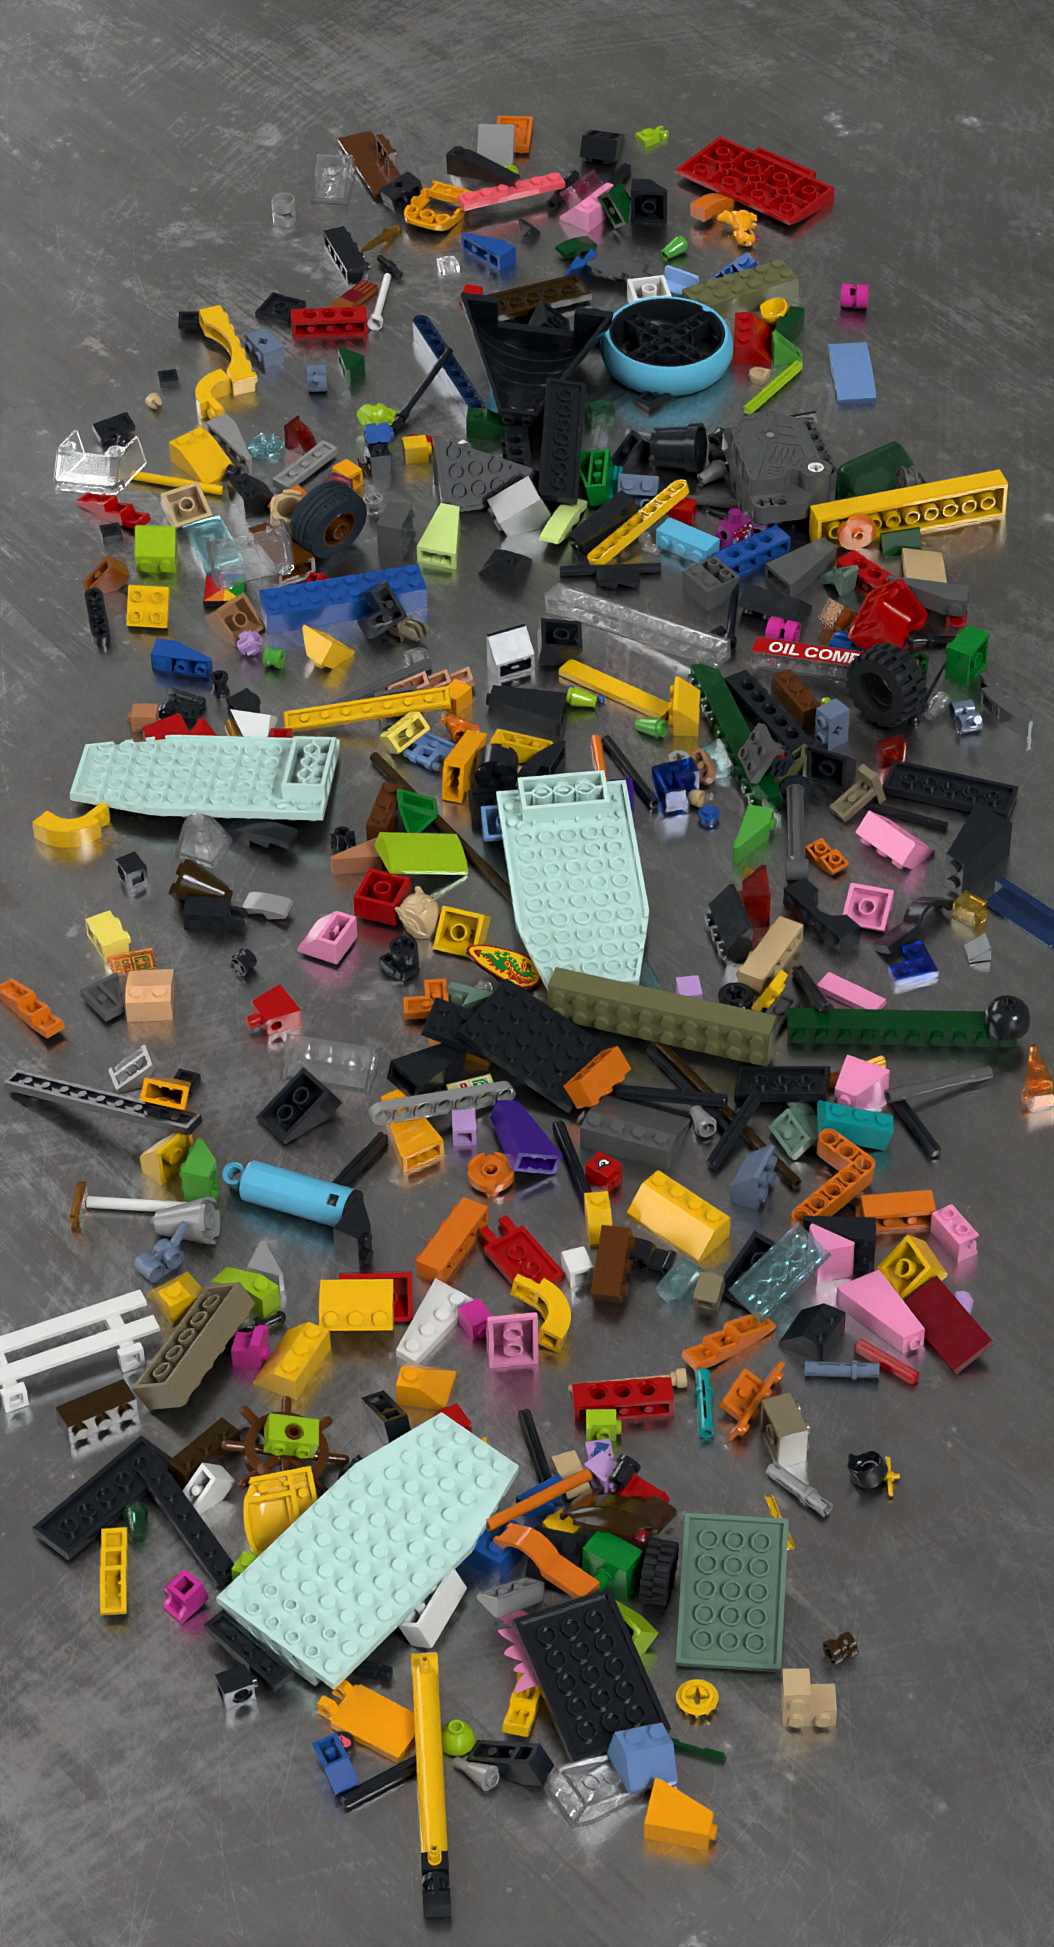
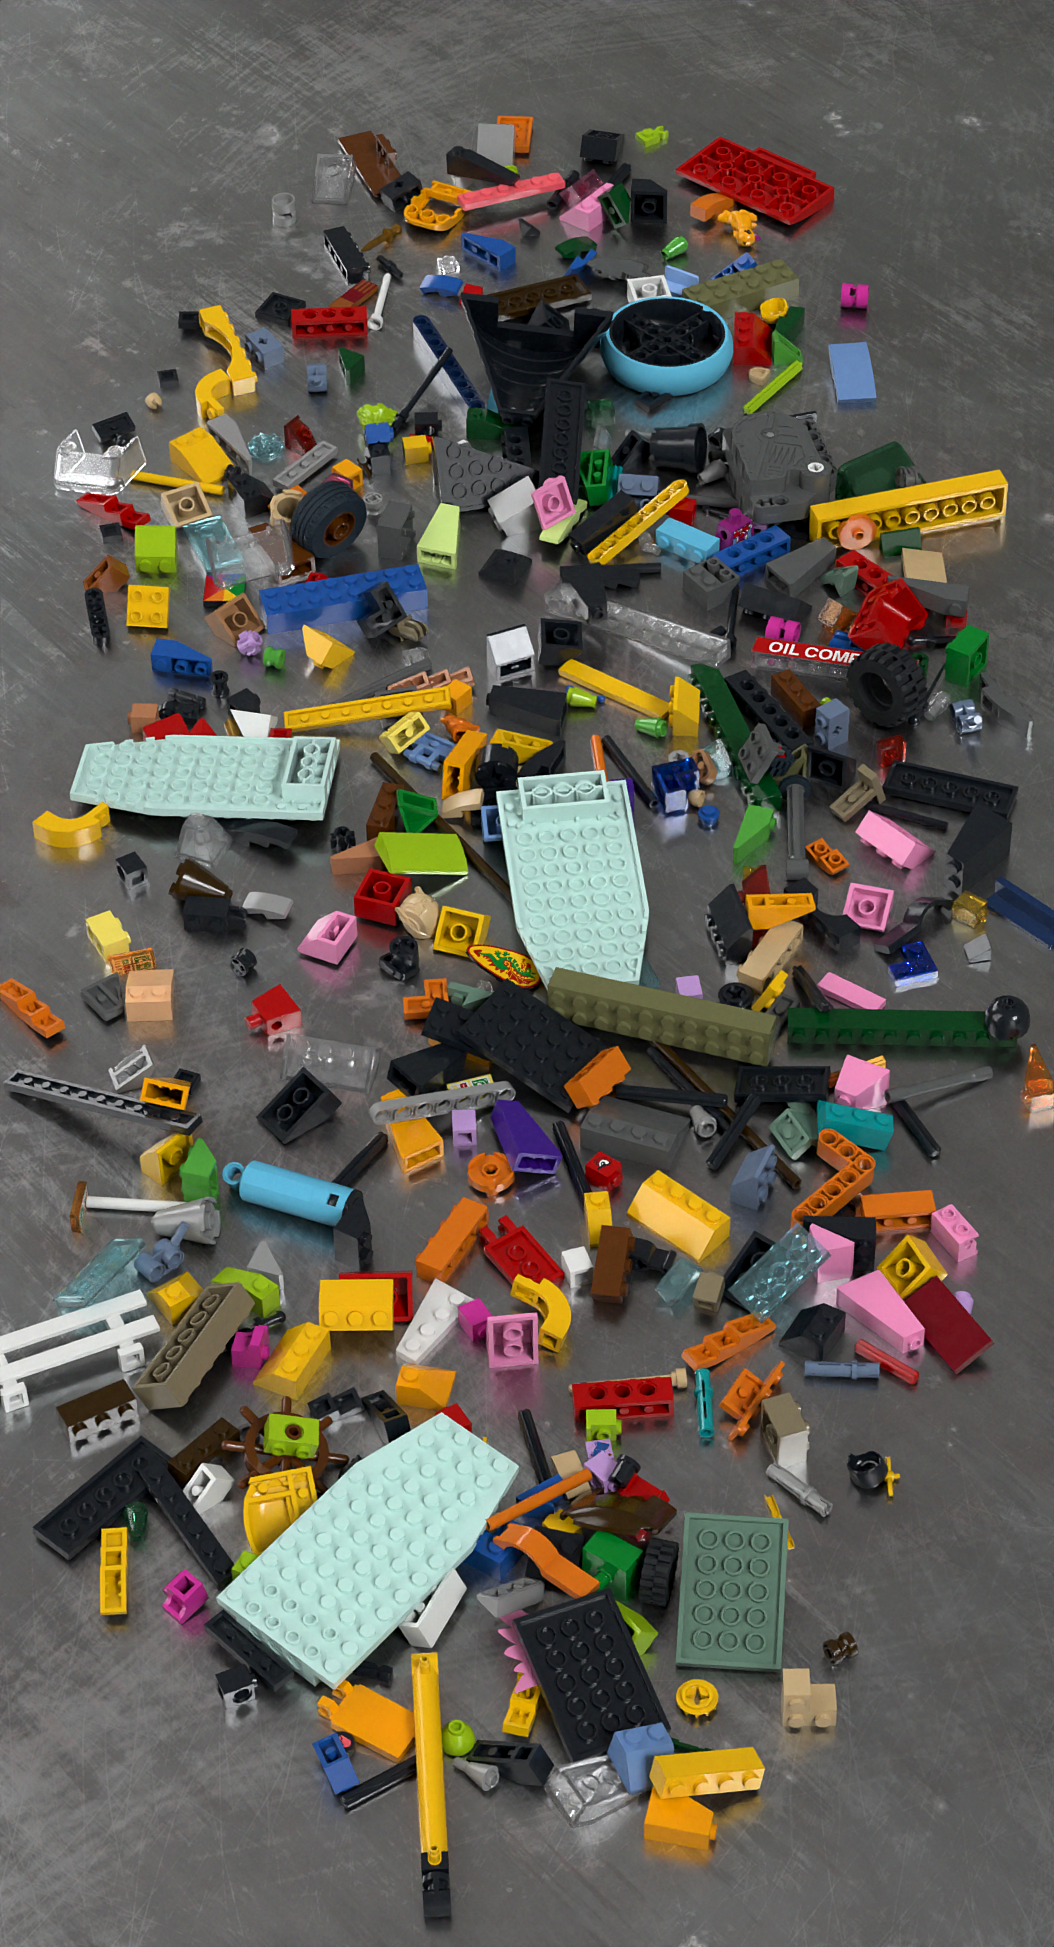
none -> clear light blue plate [53,1238,146,1308]
none -> black slope [307,1387,365,1421]
none -> black brick [414,412,442,437]
none -> blue slope [420,275,463,297]
none -> tan slope [441,788,484,818]
none -> bright pink slope [531,476,576,530]
none -> black slope [561,562,608,625]
none -> yellow brick [649,1747,765,1799]
none -> light orange slope [744,893,816,930]

